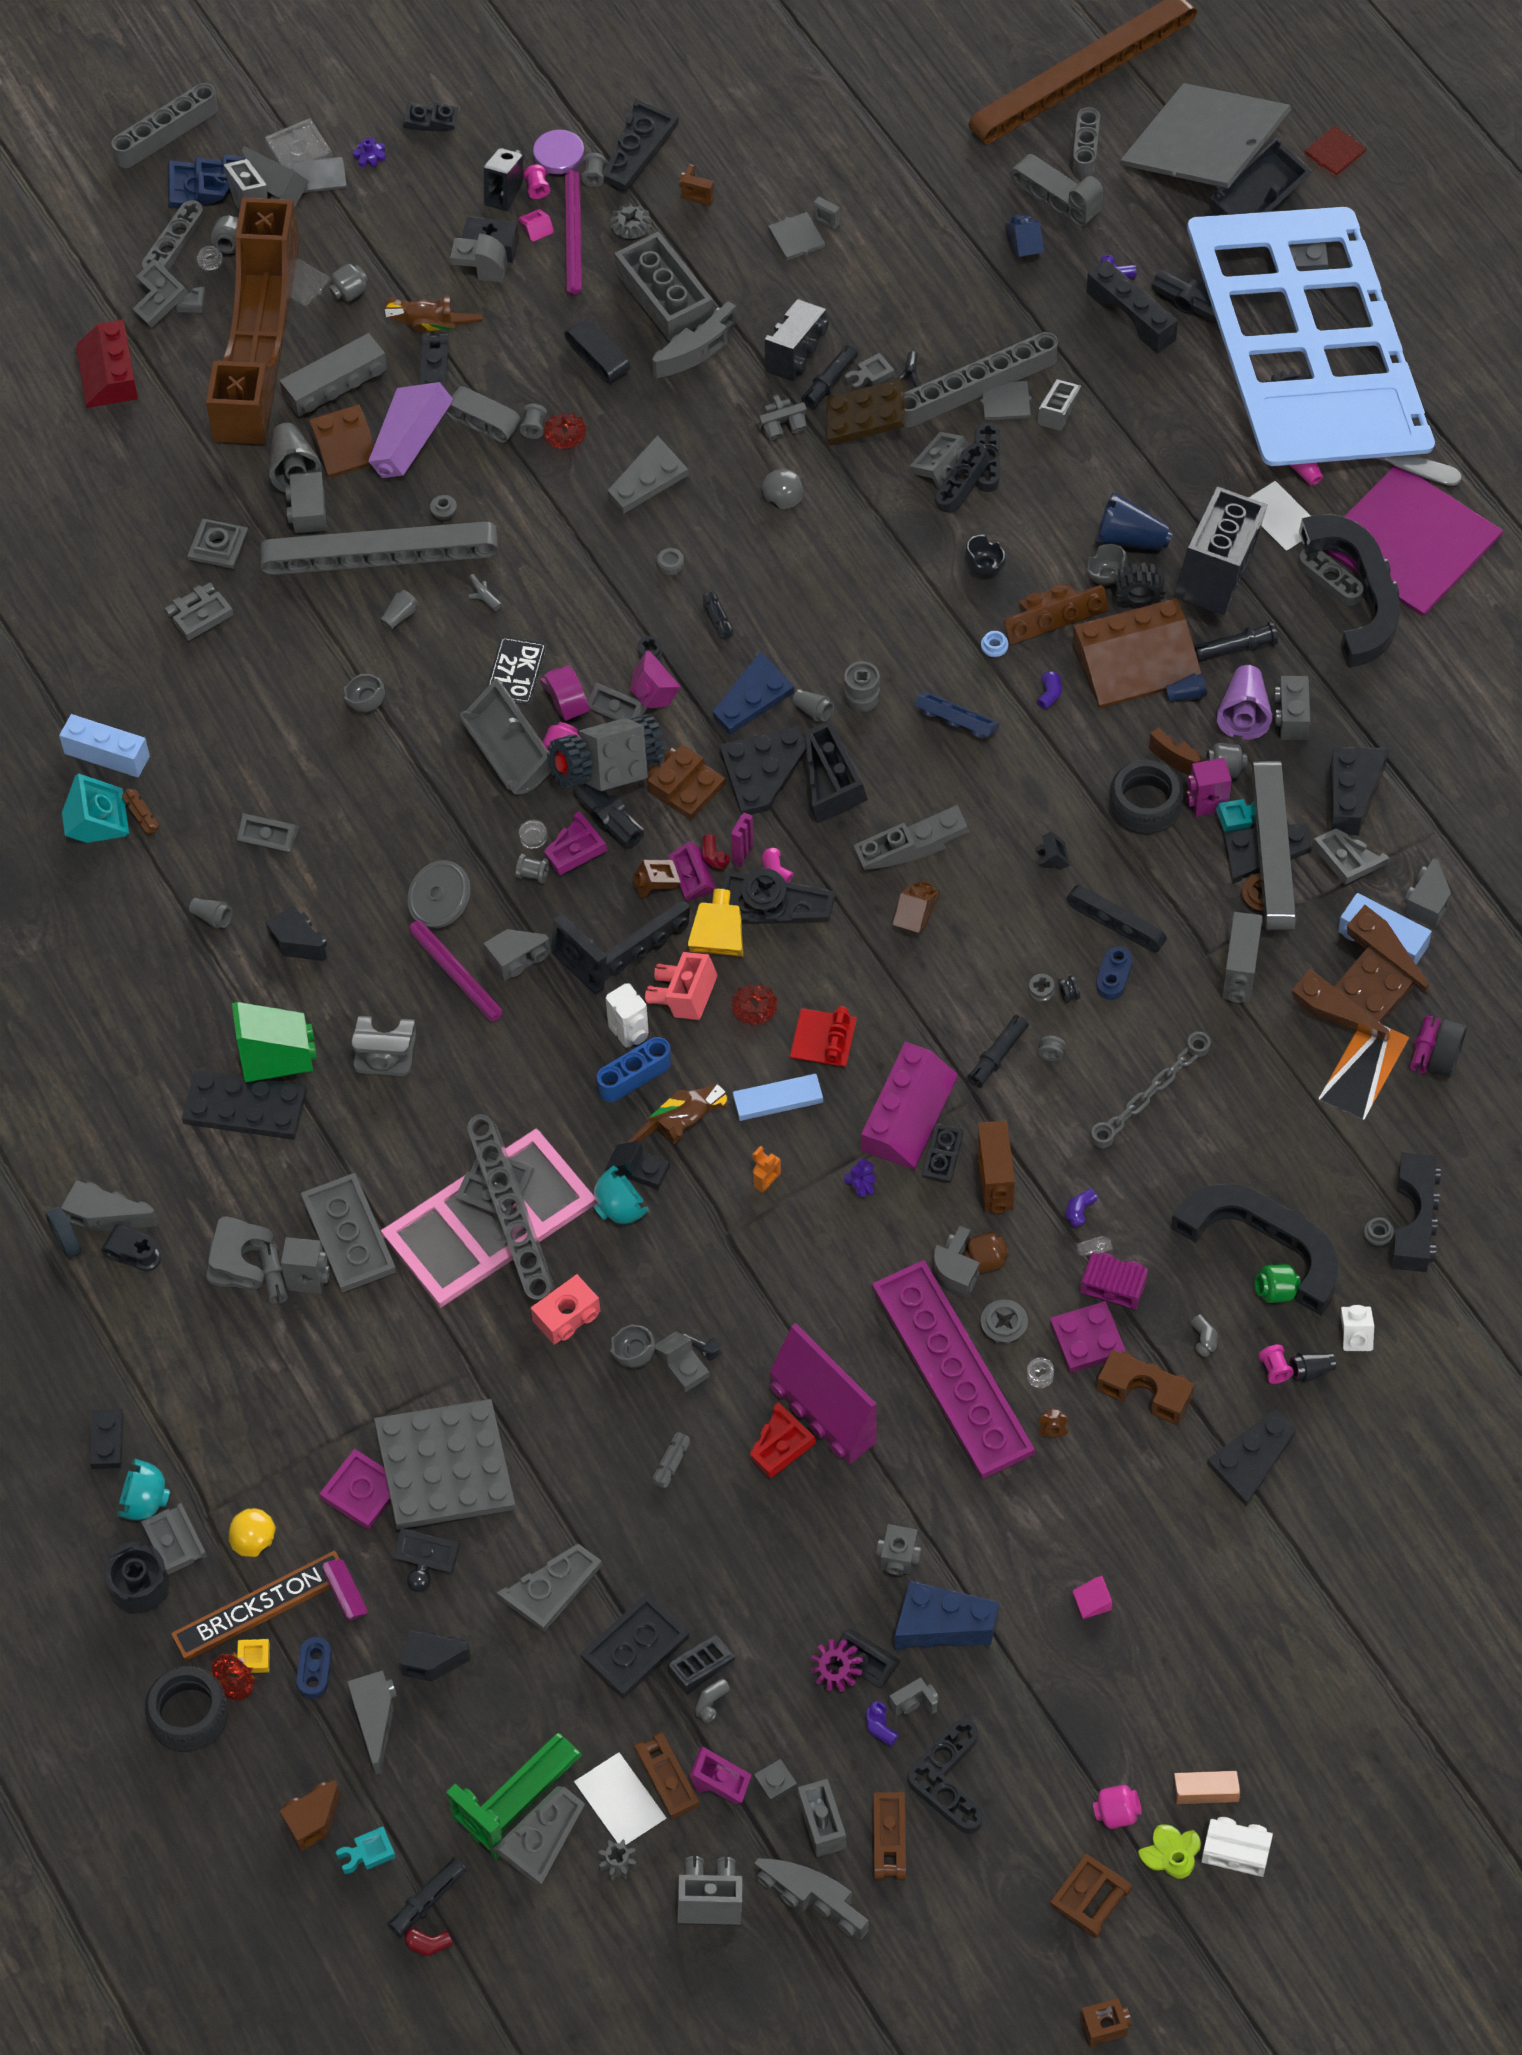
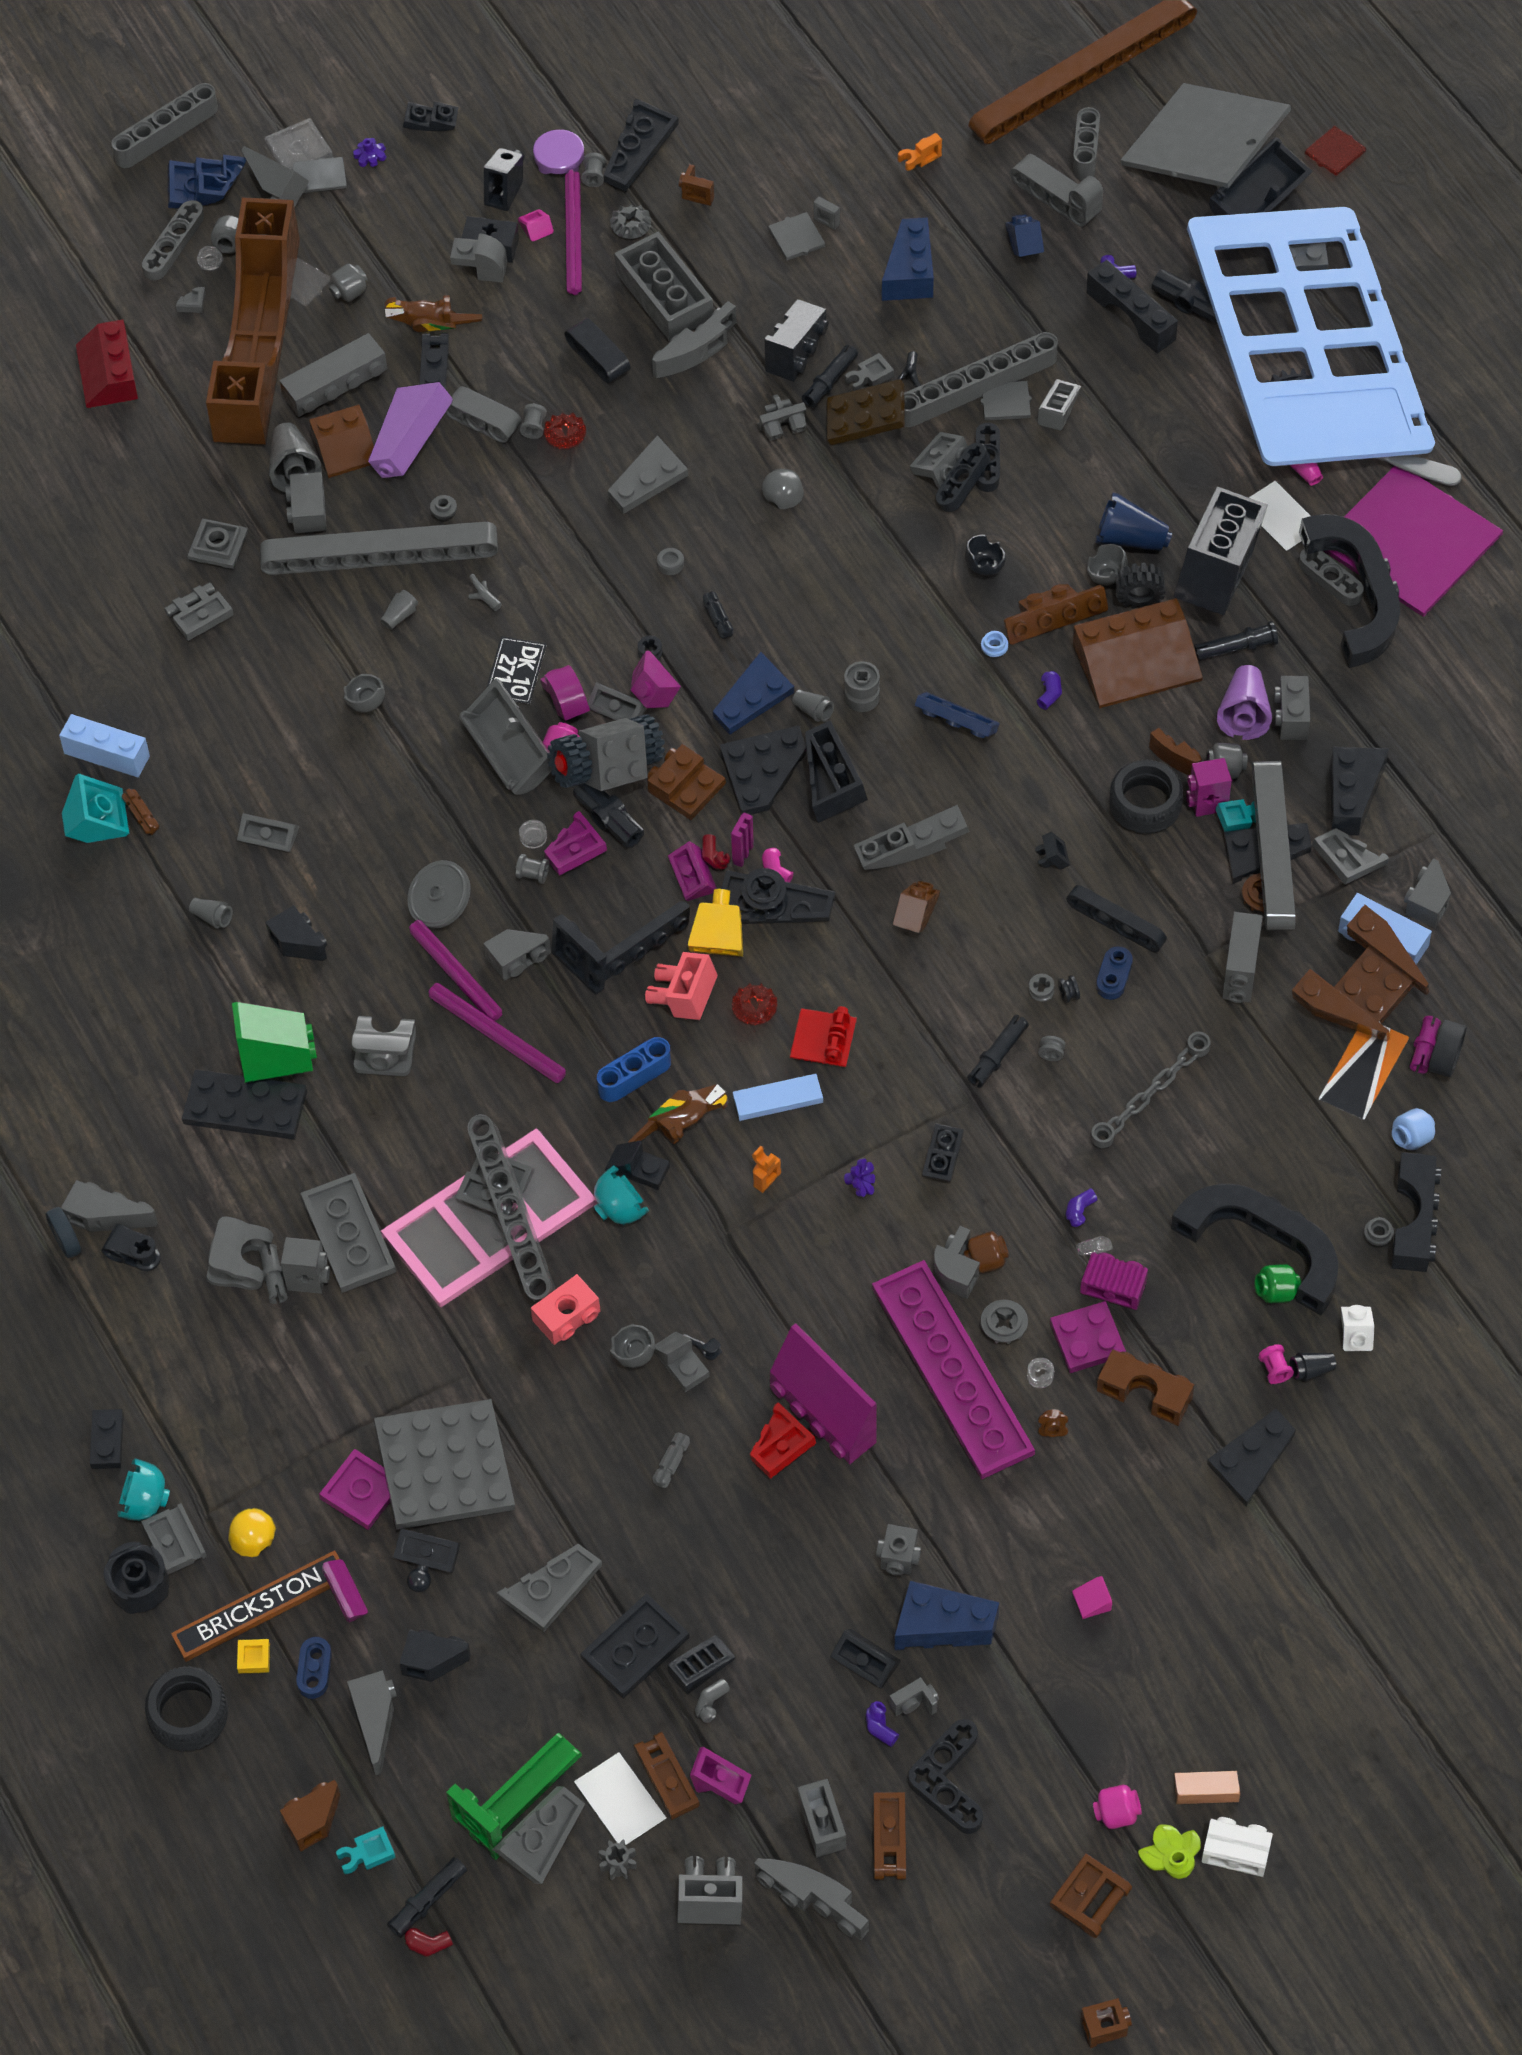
dark grey plate [133,259,189,328] -> none
clear red gear [211,1652,256,1700] -> none
dark grey slope [224,159,267,211] -> none
dark pink bush [523,165,550,199] -> none
white brick [606,983,649,1048] -> none
reddish brown bracket [633,860,681,898] -> none
dark grey plate [754,1759,797,1803] -> none
magenta gear [811,1639,863,1691] -> none
magenta slope [861,1042,958,1170] -> none
reddish brown window [977,1121,1015,1213] -> none
dark blue cone [1166,673,1208,701] -> none
dark grey arm [1191,1314,1218,1357] -> none
none -> magenta axle [428,983,566,1083]
none -> dark blue wedge [882,217,934,301]
none -> orange plate [898,133,942,171]
none -> light blue head [1392,1108,1435,1151]

